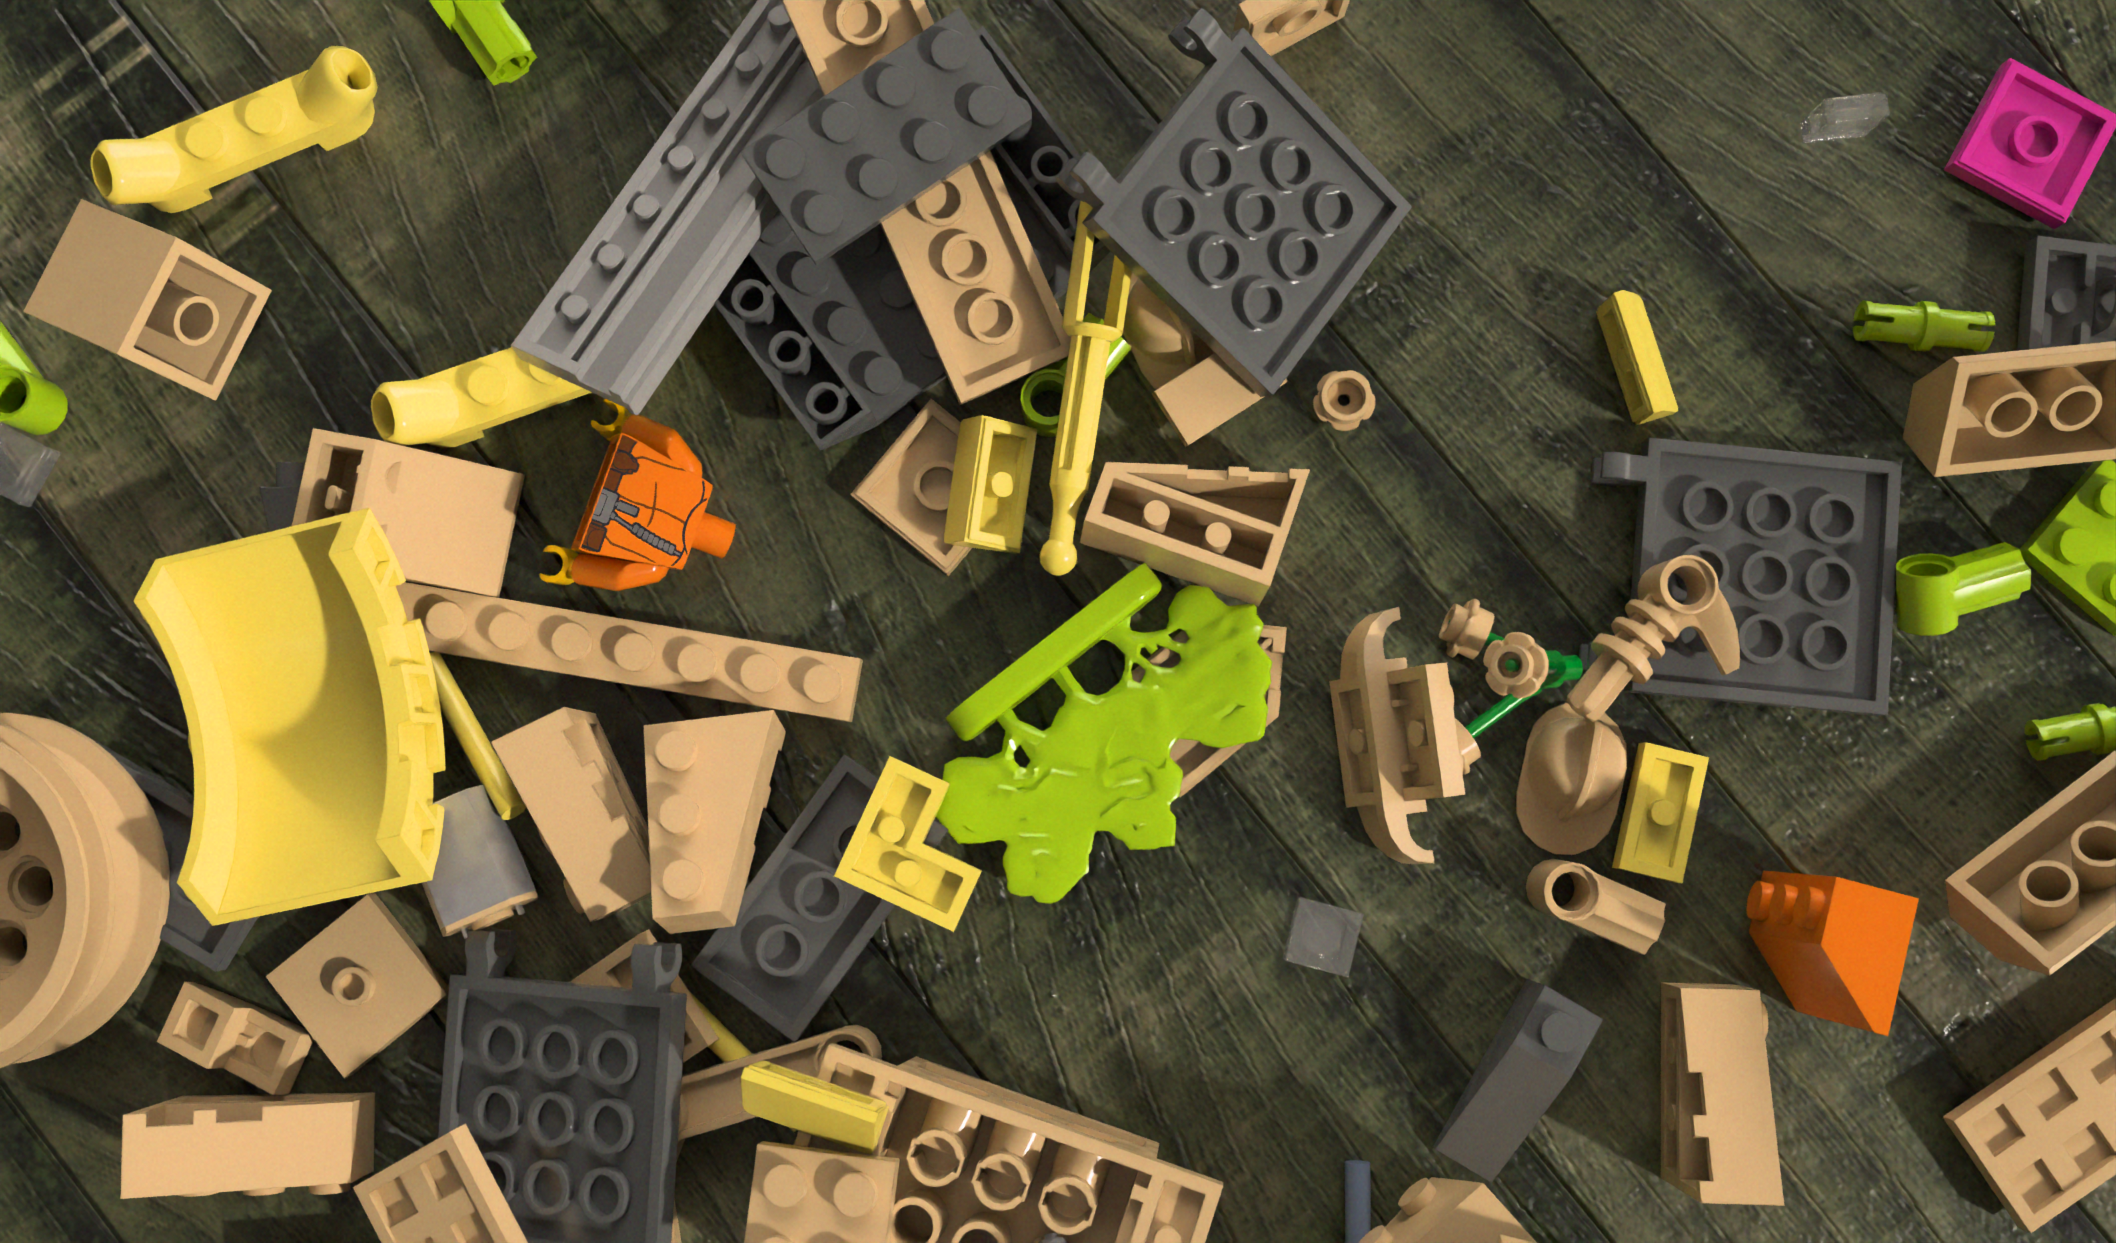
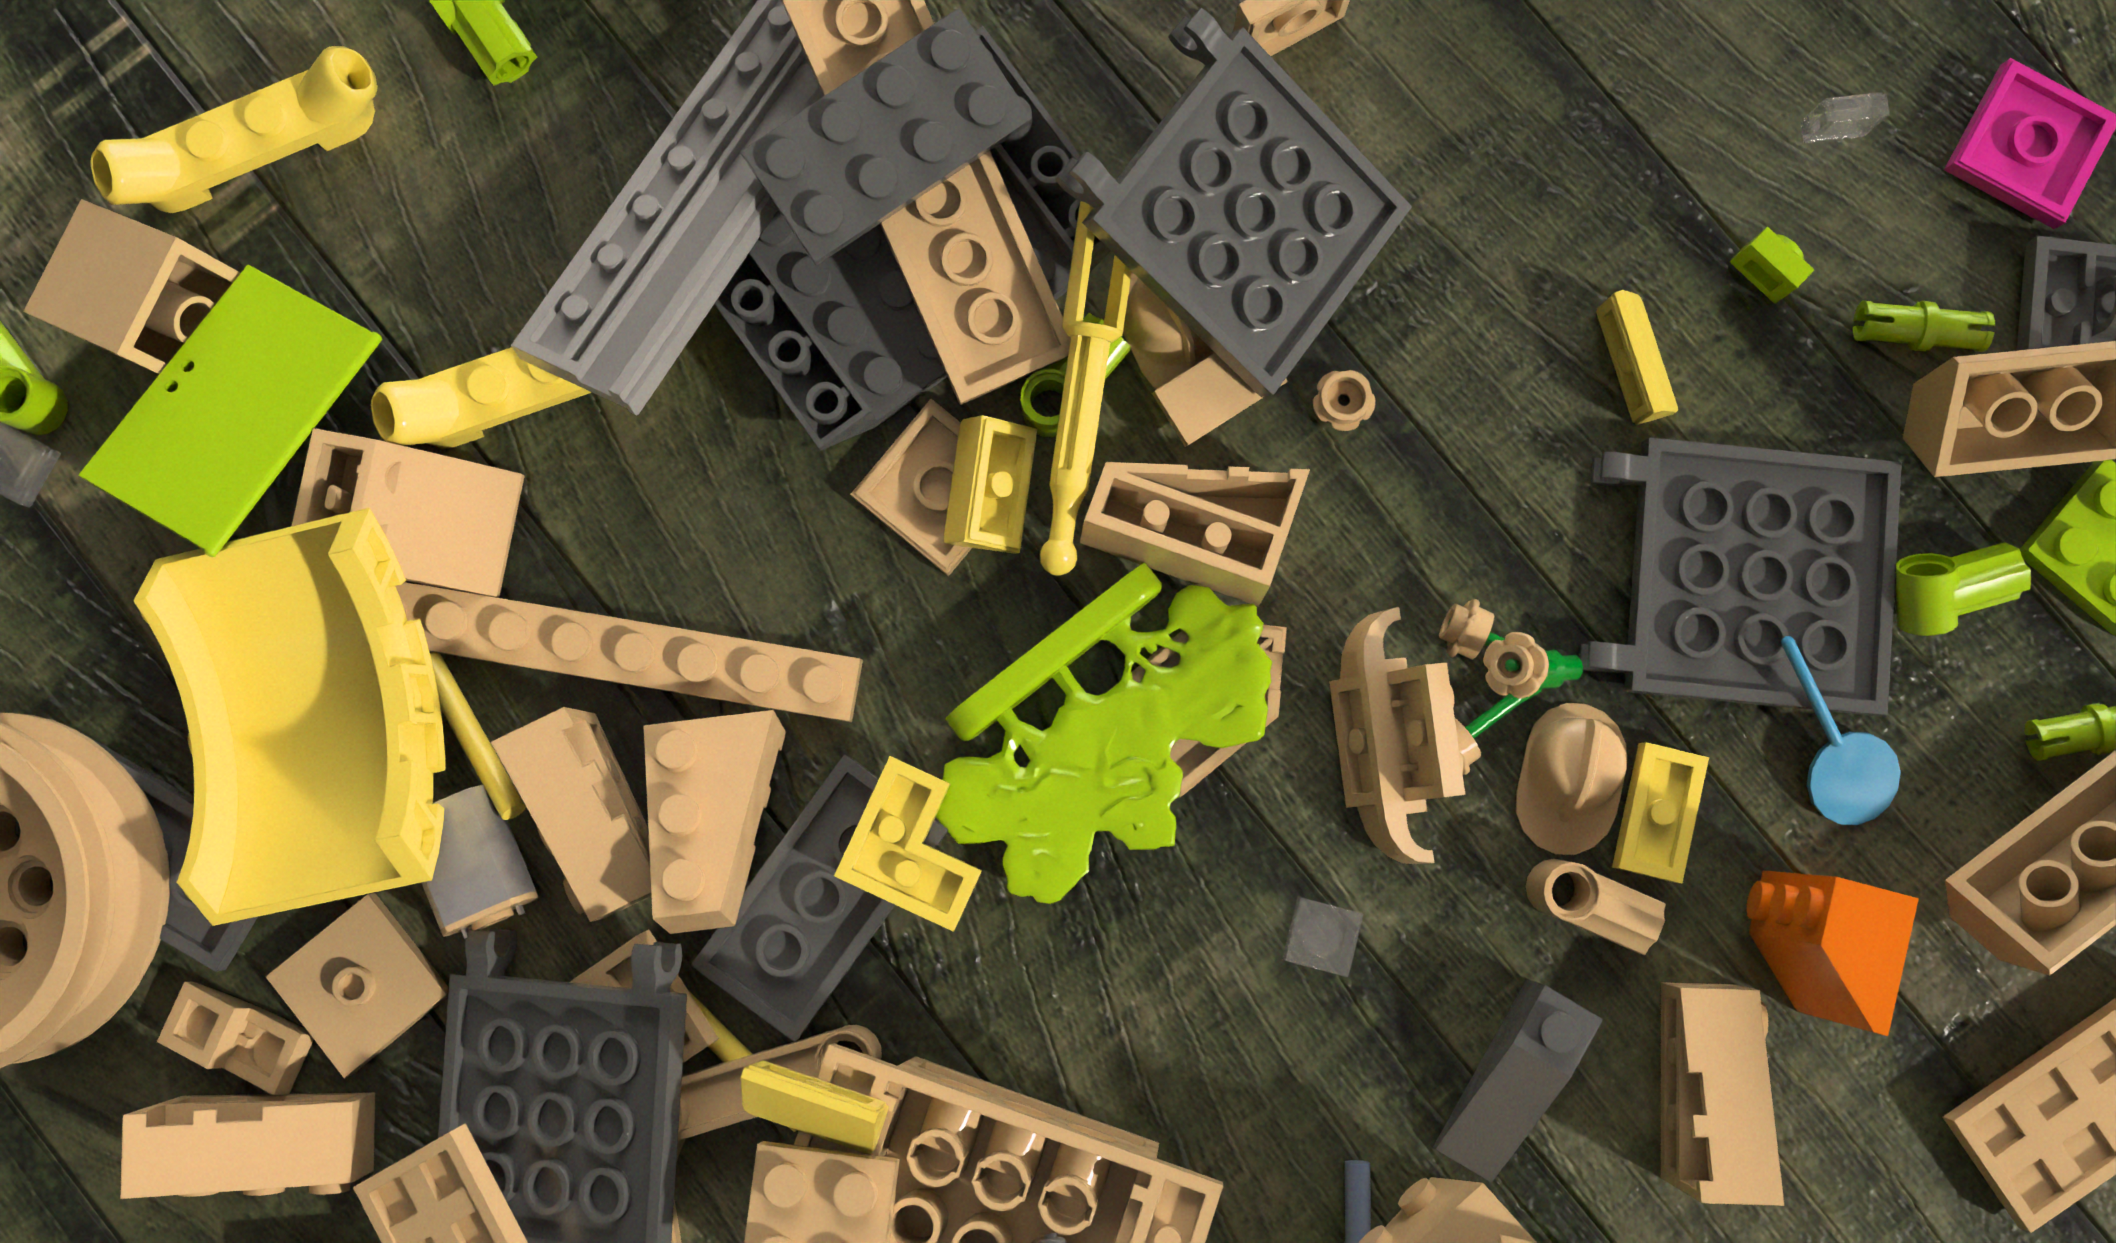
orange torso [539,399,736,591] -> none
tan piece [1566,555,1740,722] -> none
none -> lime container [78,265,382,557]
none -> lime plate [1730,227,1814,304]
none -> dark azure piece [1781,636,1901,825]

